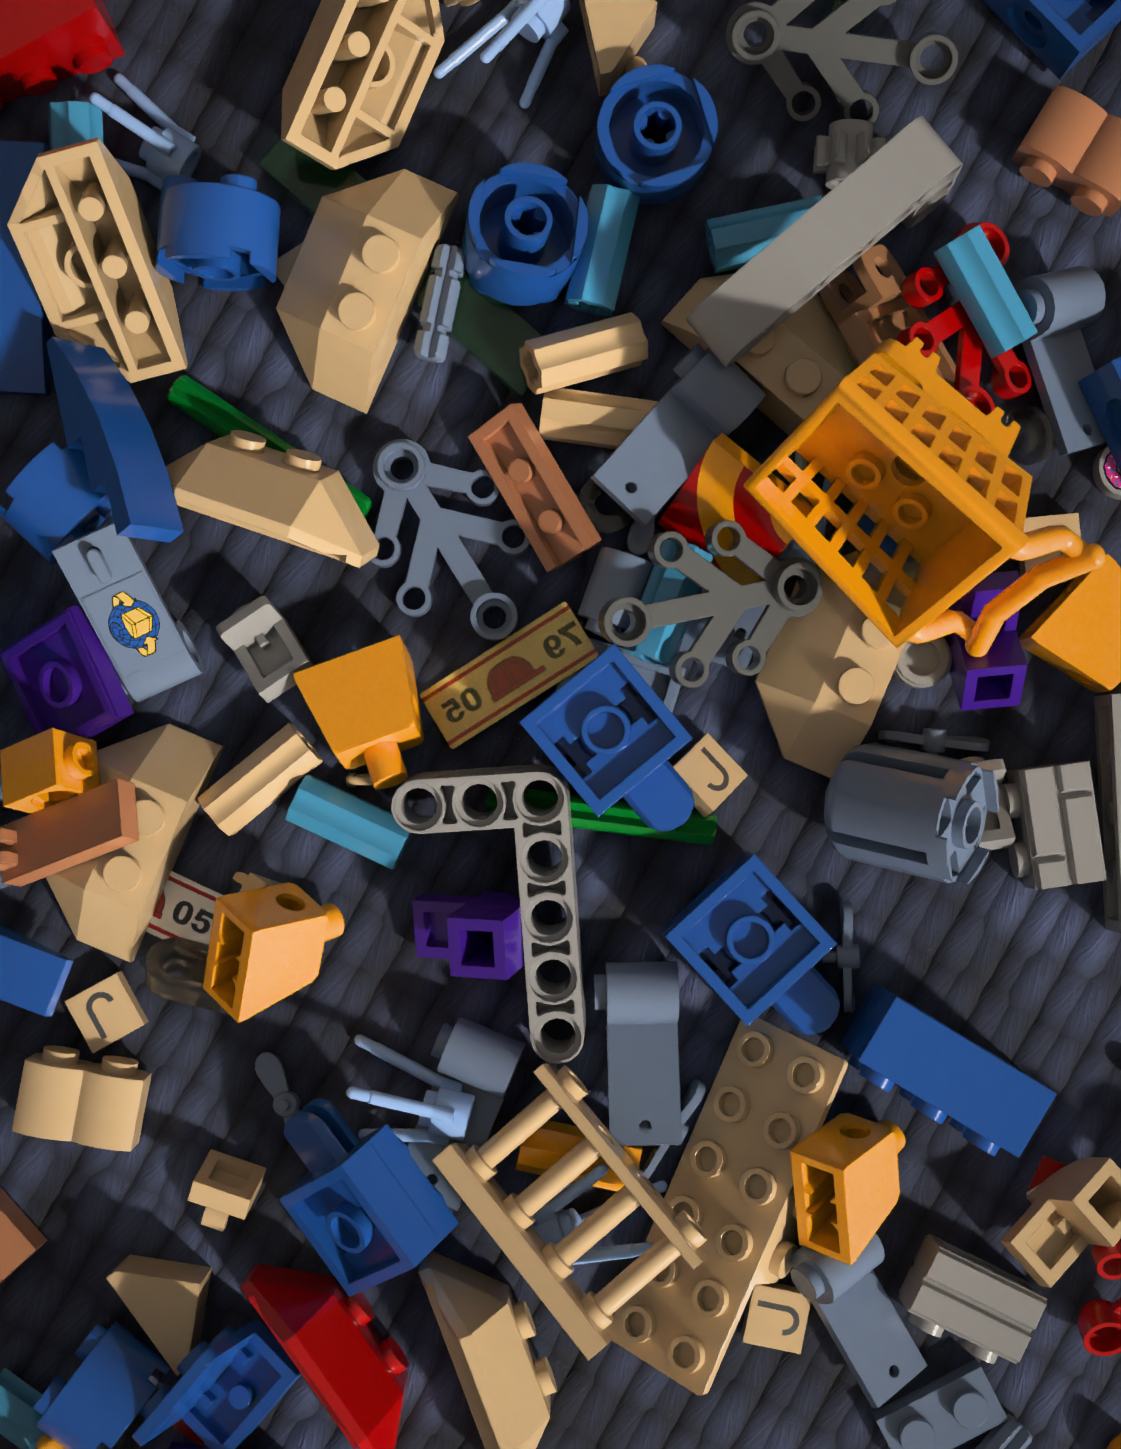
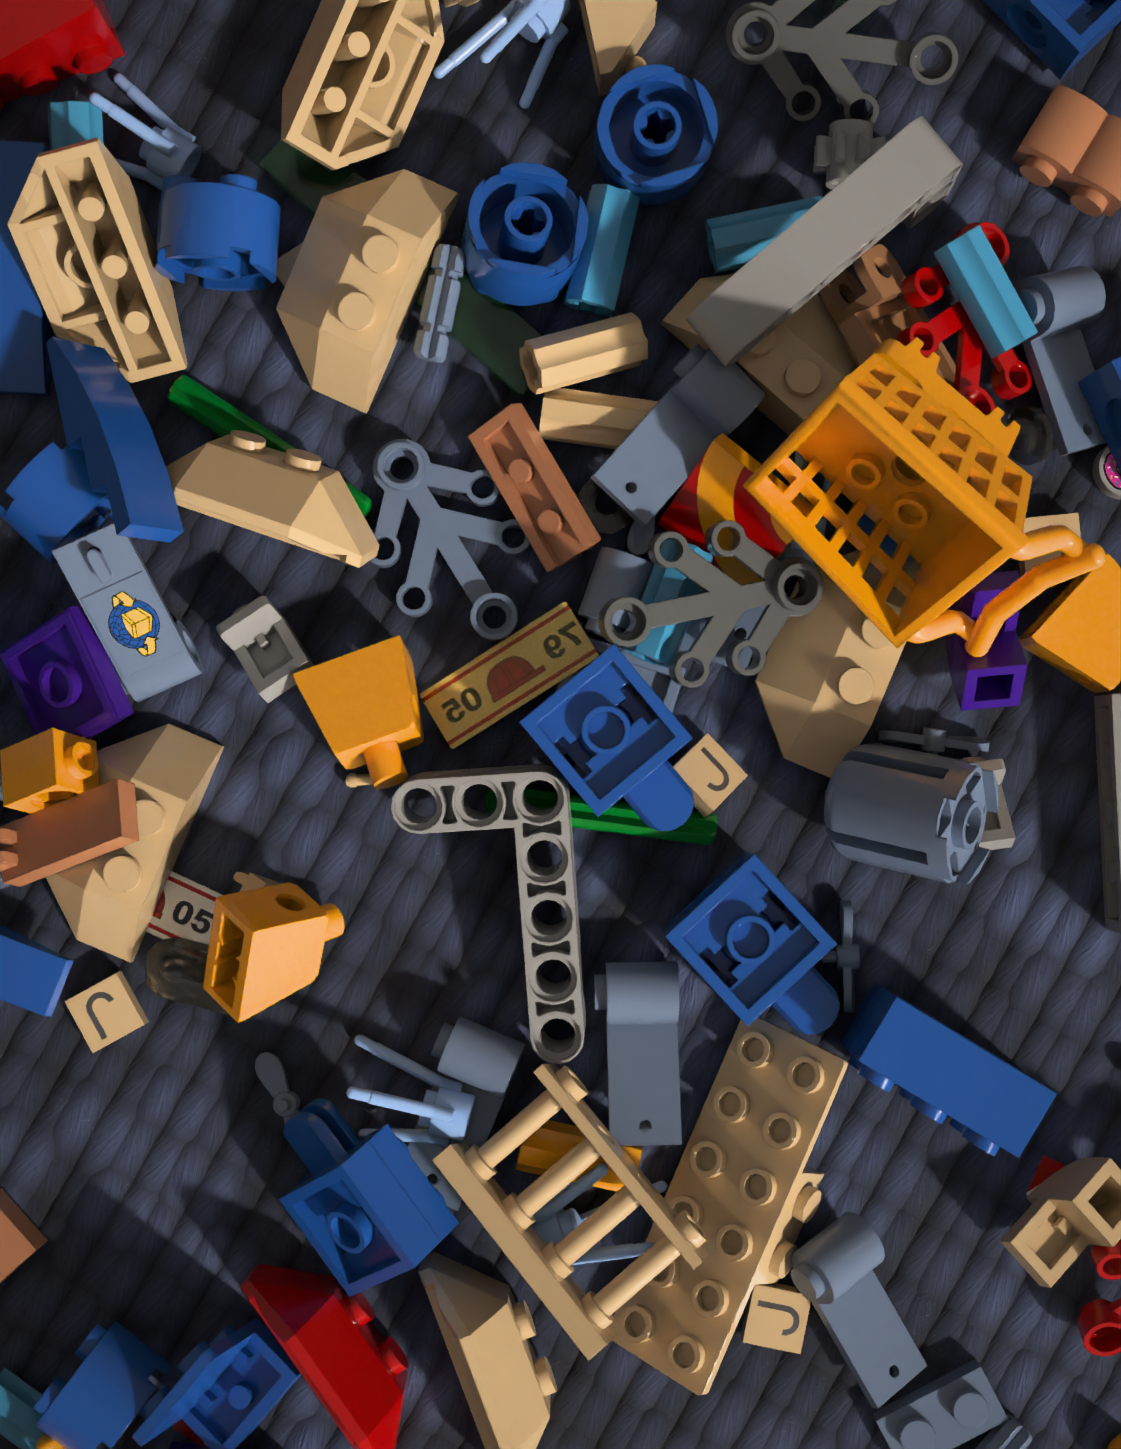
tan brick [12,1045,152,1152] -> none
tan slope [106,1254,212,1376] -> none
tan tile [188,1149,266,1232] -> none
tan axle [197,723,323,836] -> none
dark azure axle [285,774,412,870] -> none
dark purple brick [412,890,525,980] -> none
sand blue piece [641,1079,706,1179] -> none
light orange torso [790,1113,906,1265] -> none
light grey tile [893,637,952,689] -> none
light grey brick [898,1234,1047,1364] -> none
light grey brick [1002,761,1107,890] -> none

